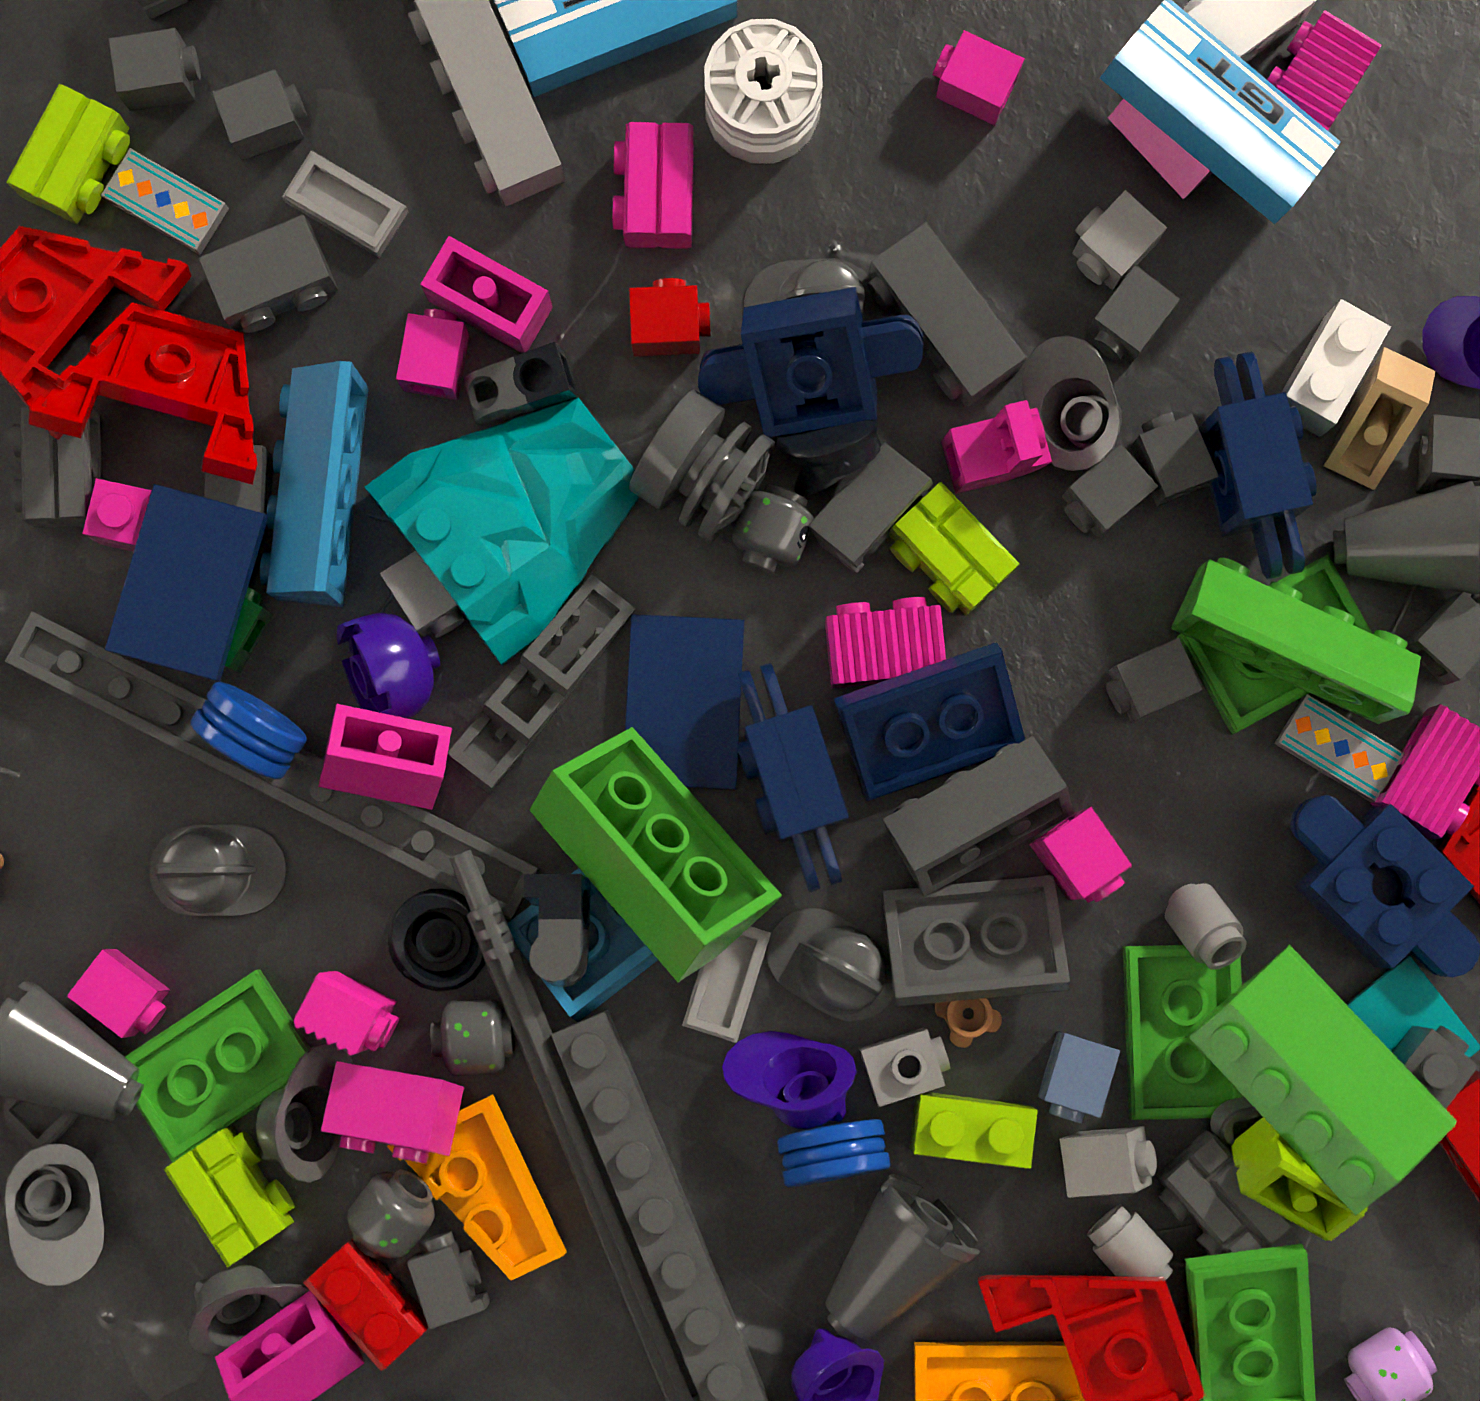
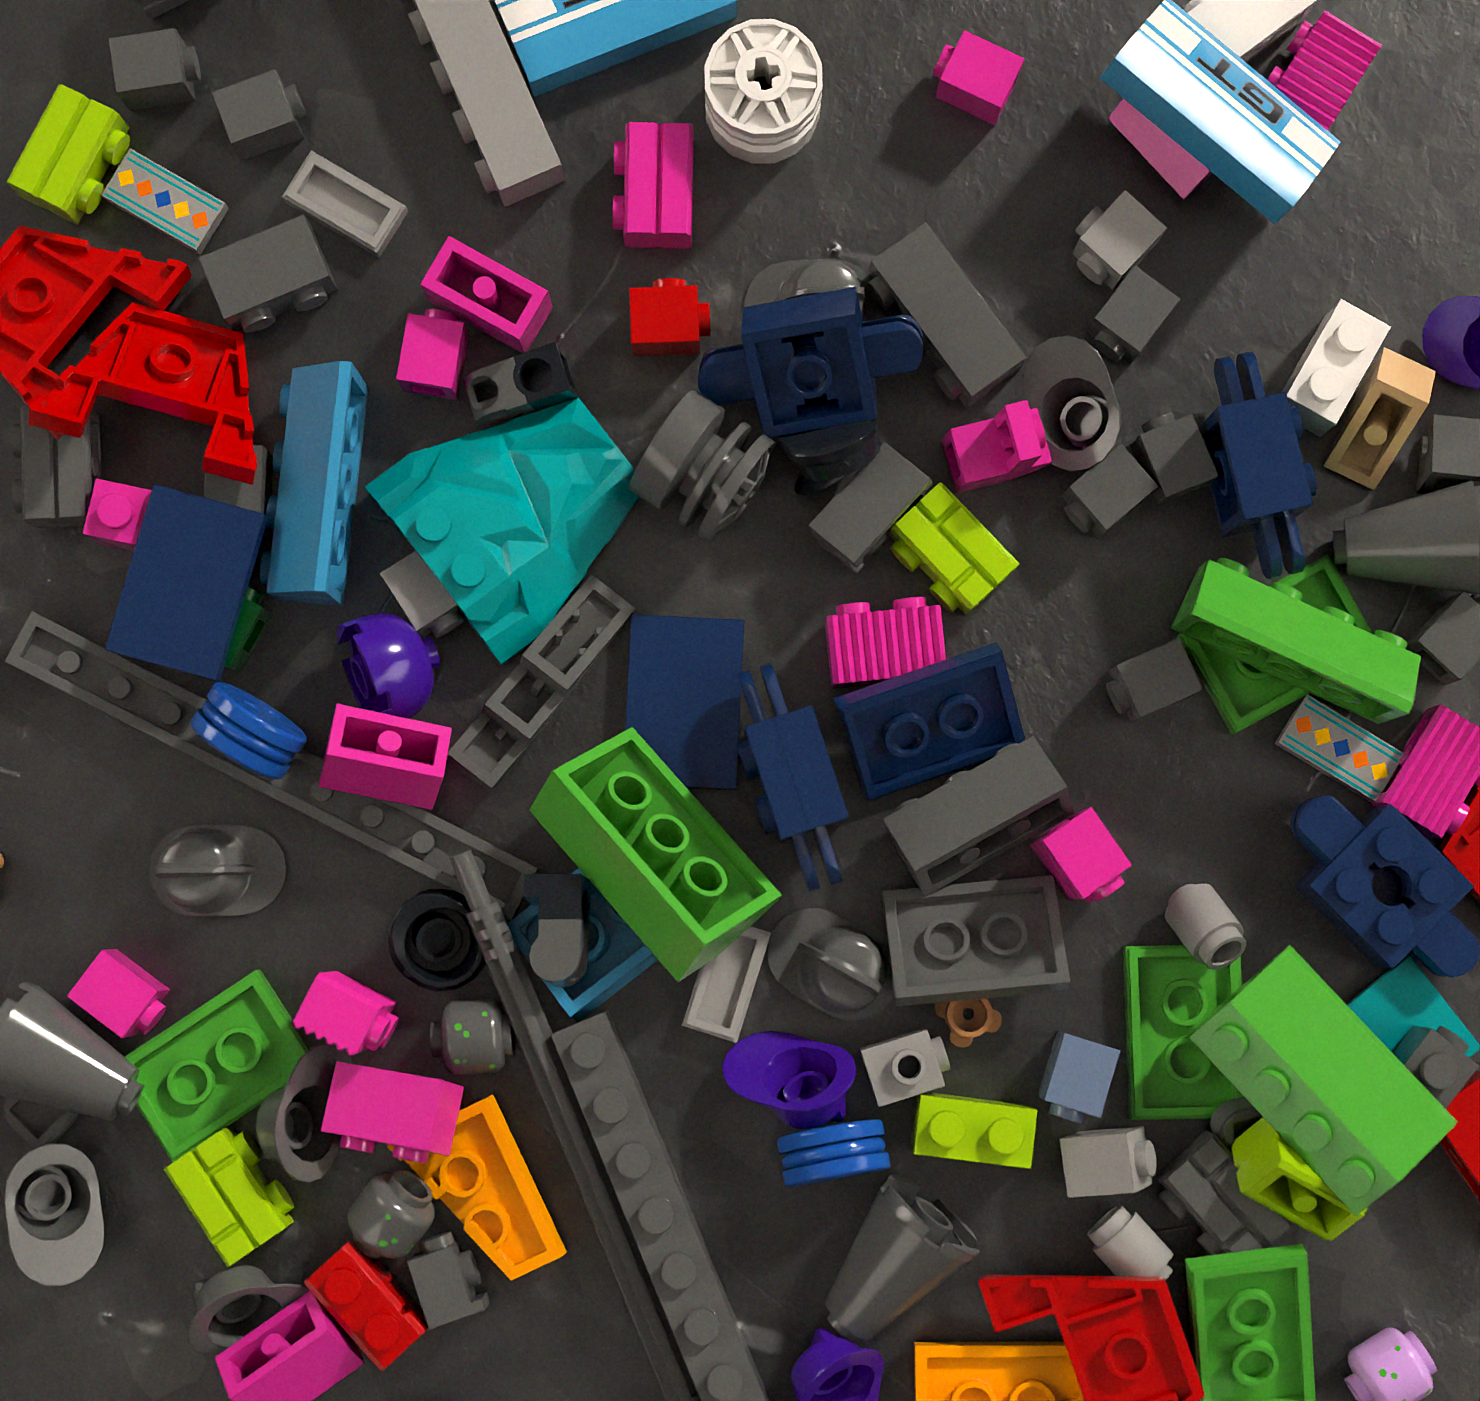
dark grey head [732,484,814,573] -> none

